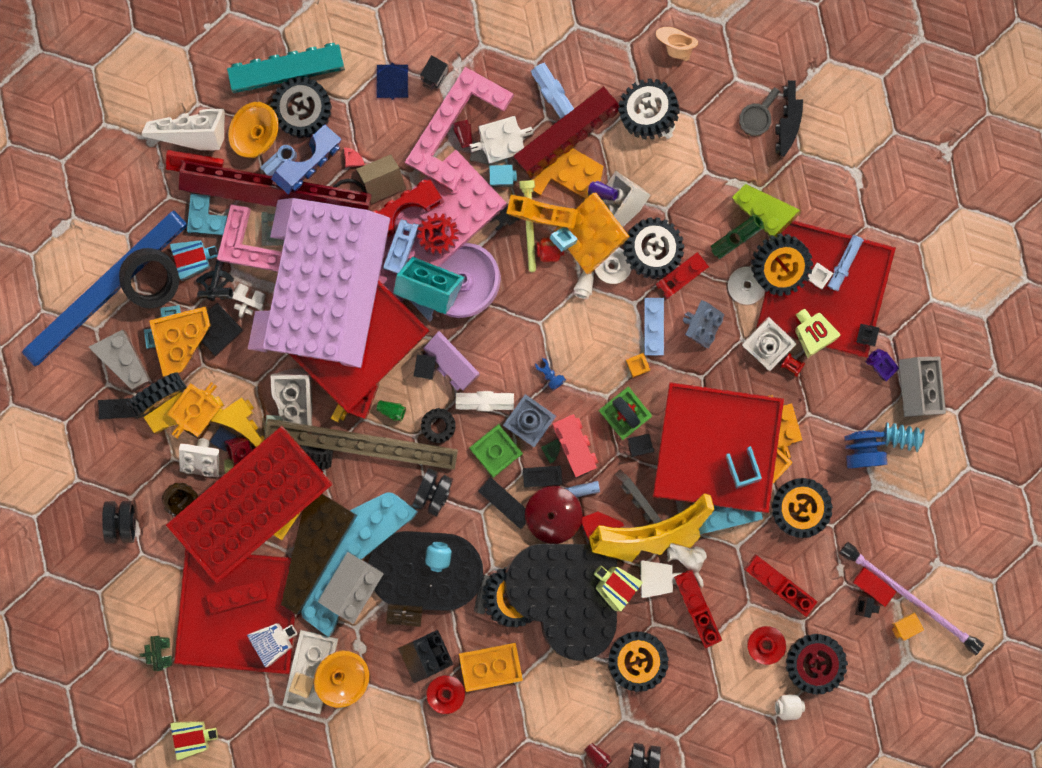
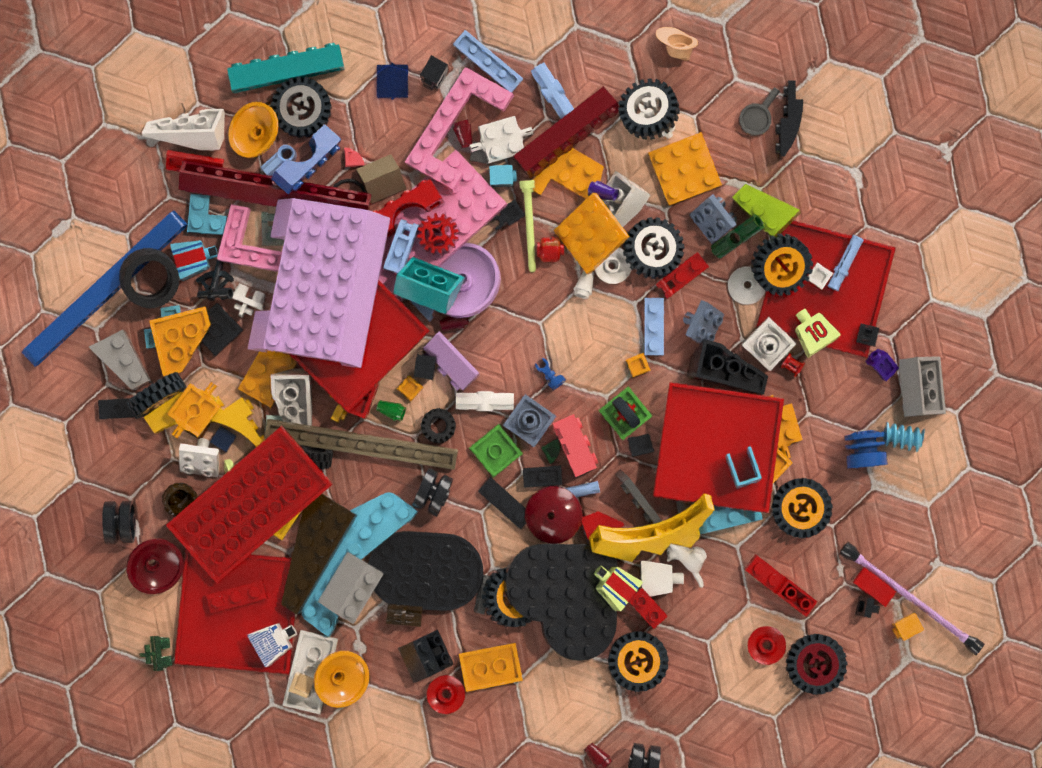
torso [171,722,218,760] -> none
dark red brick [224,436,251,463] -> none
medium azure head [425,542,452,572] -> none
light orange arch [507,195,578,229] -> none
medium azure plate [550,227,578,252] -> none
red slope [674,570,723,648] -> none
white head [775,695,805,721] -> none
none -> dark red dish [126,539,184,594]
none -> light orange plate [238,350,297,408]
none -> light orange tile [397,375,424,402]
none -> dark red cone [440,316,469,331]
none -> light blue plate [453,30,523,93]
none -> red bracket [629,588,667,629]
none -> light orange plate [648,132,722,206]
none -> black wedge [687,339,768,395]
none -> sand blue plate [689,194,737,244]

